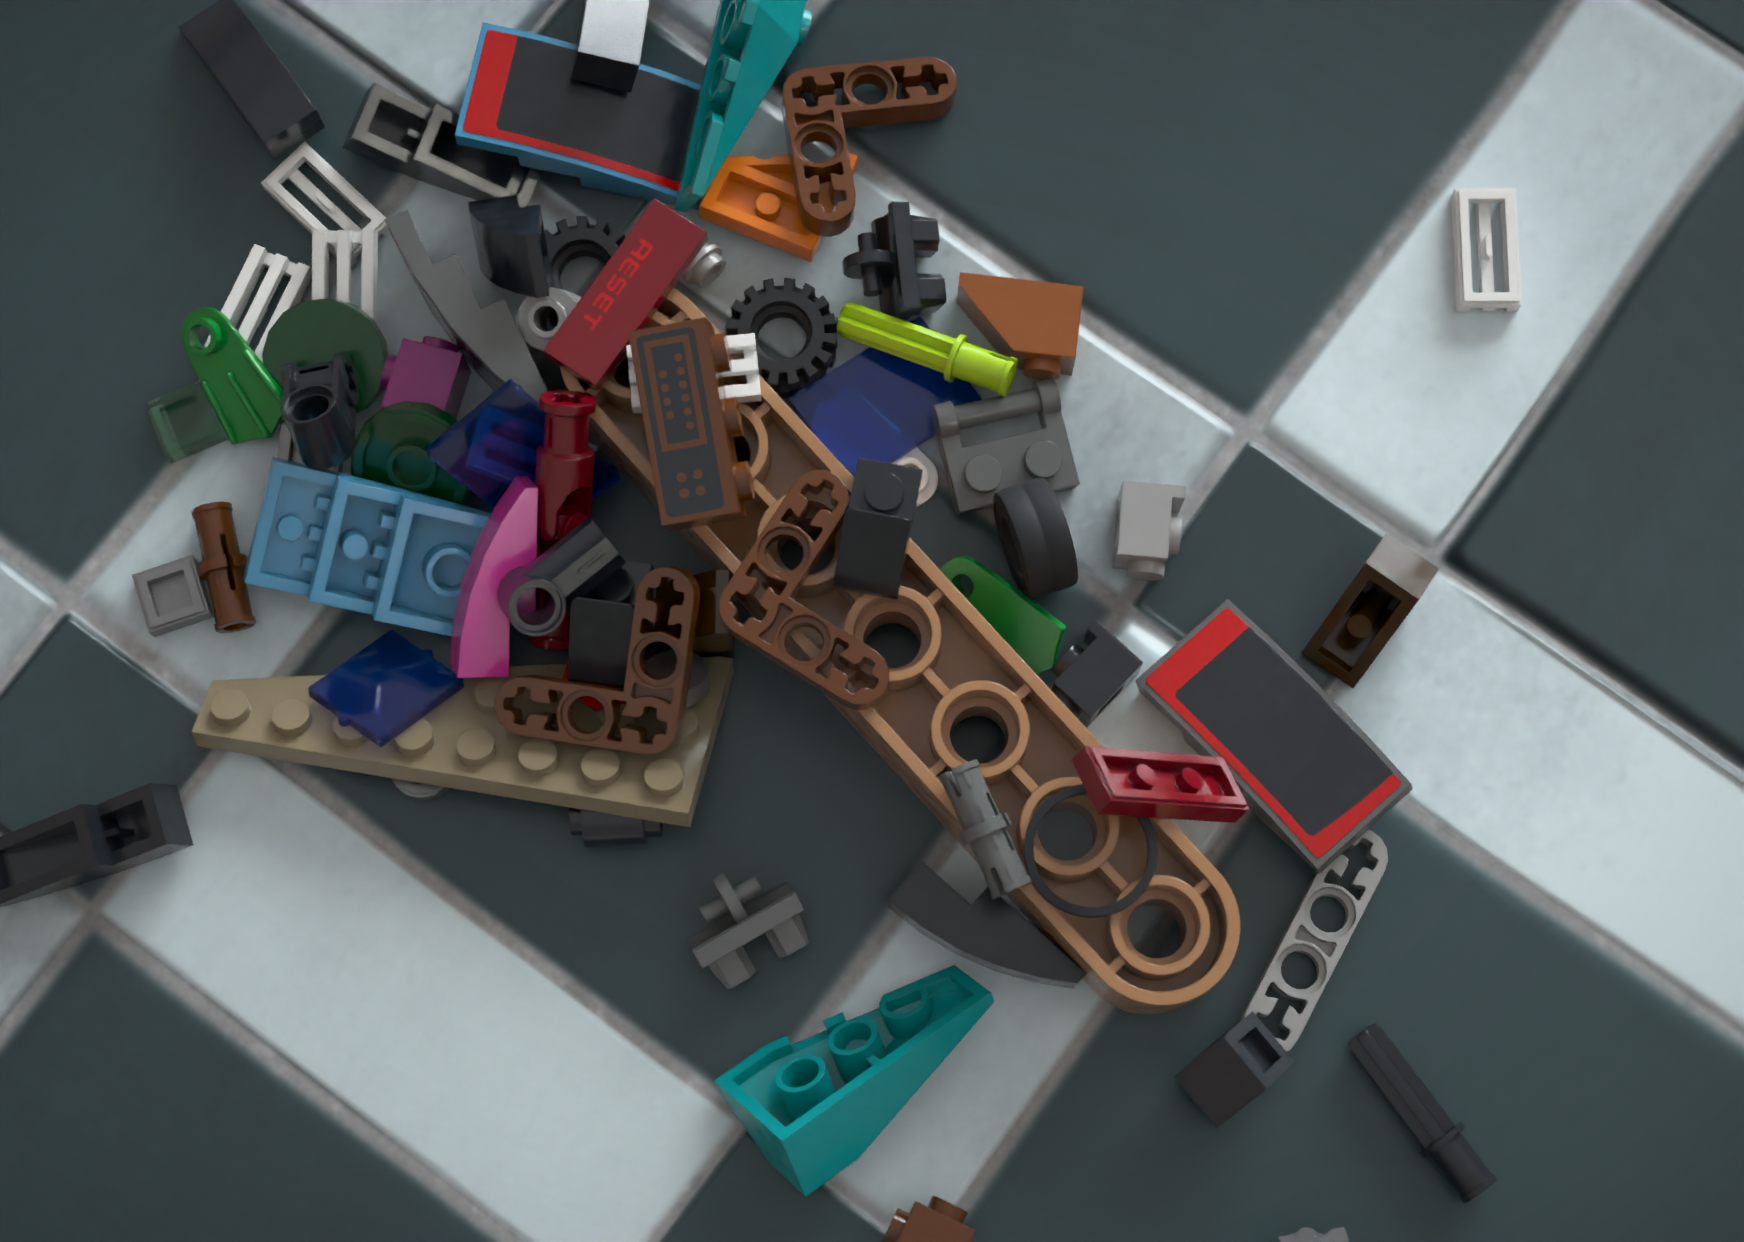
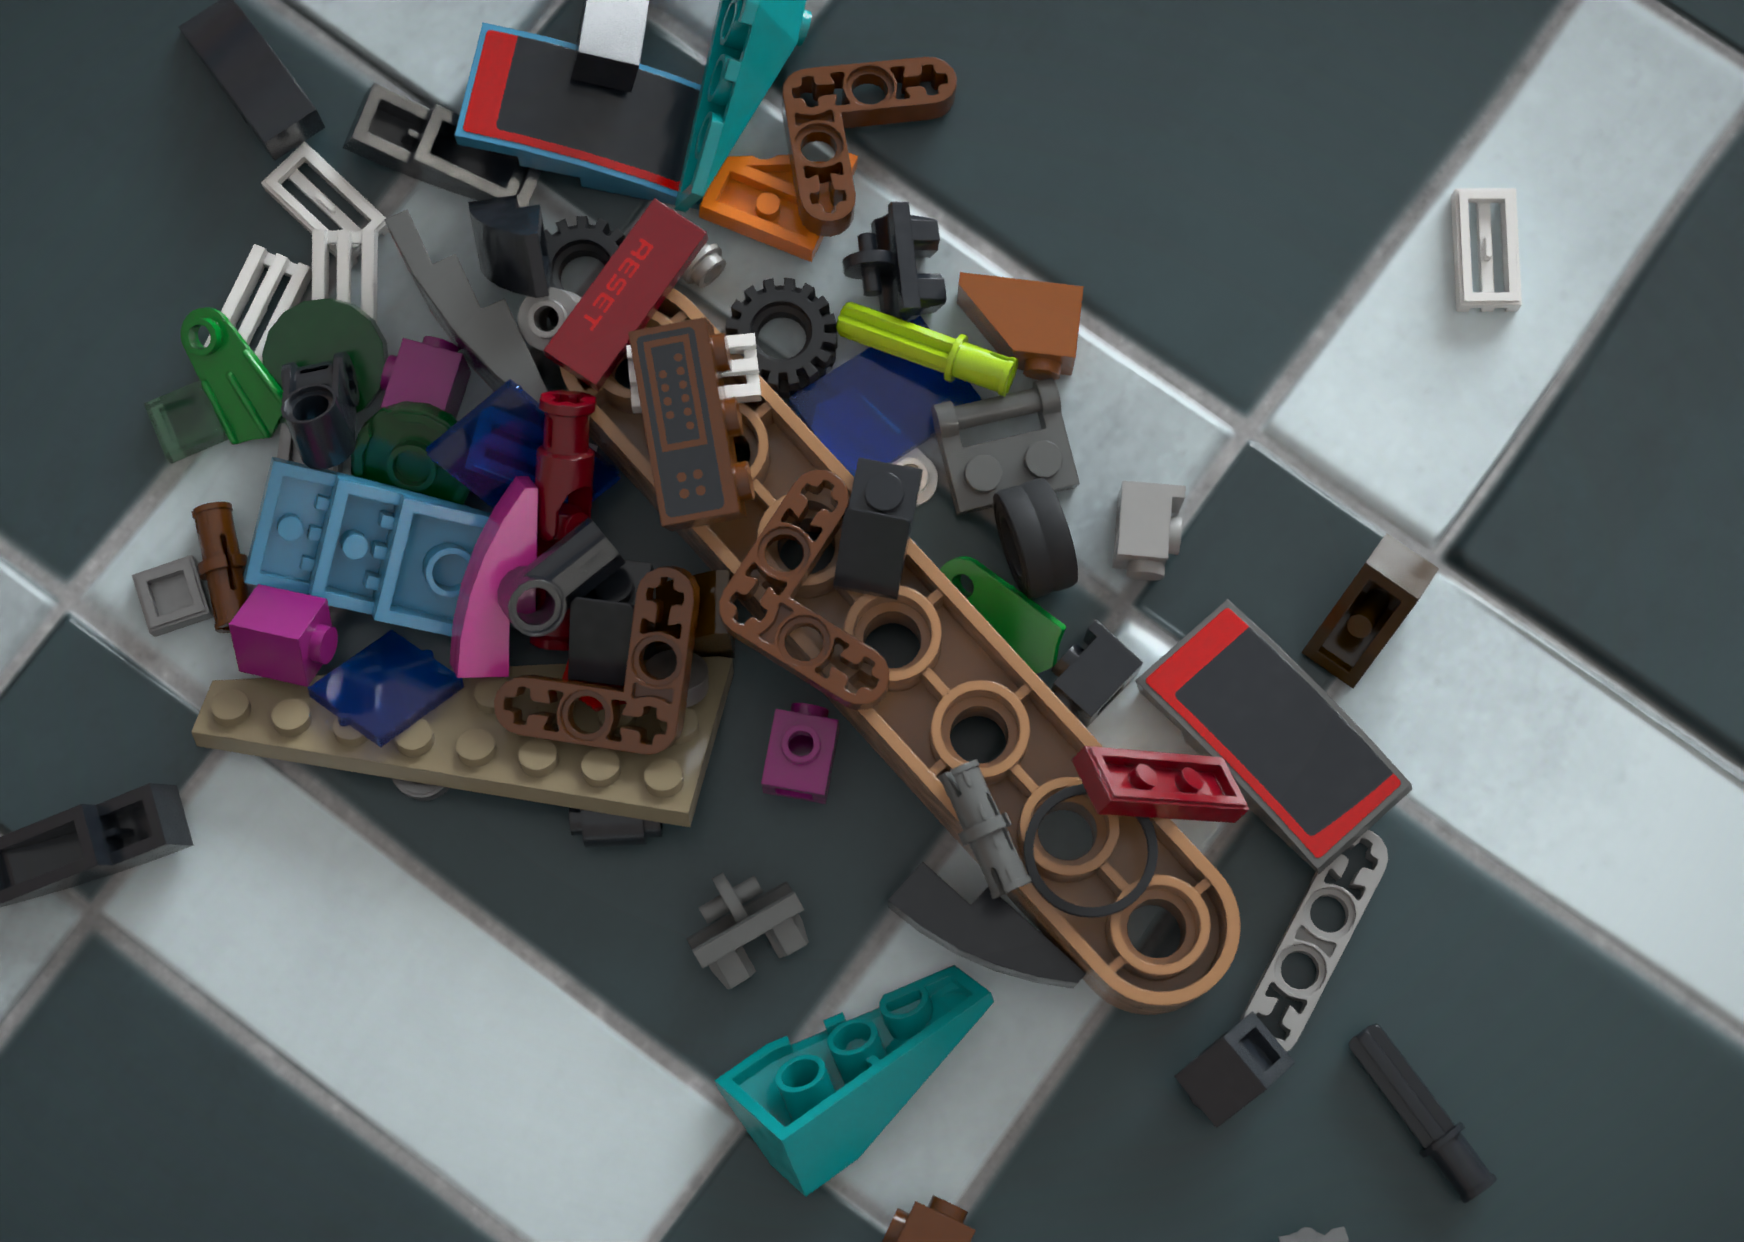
none -> magenta brick [229,584,338,687]
none -> magenta brick [761,703,840,804]

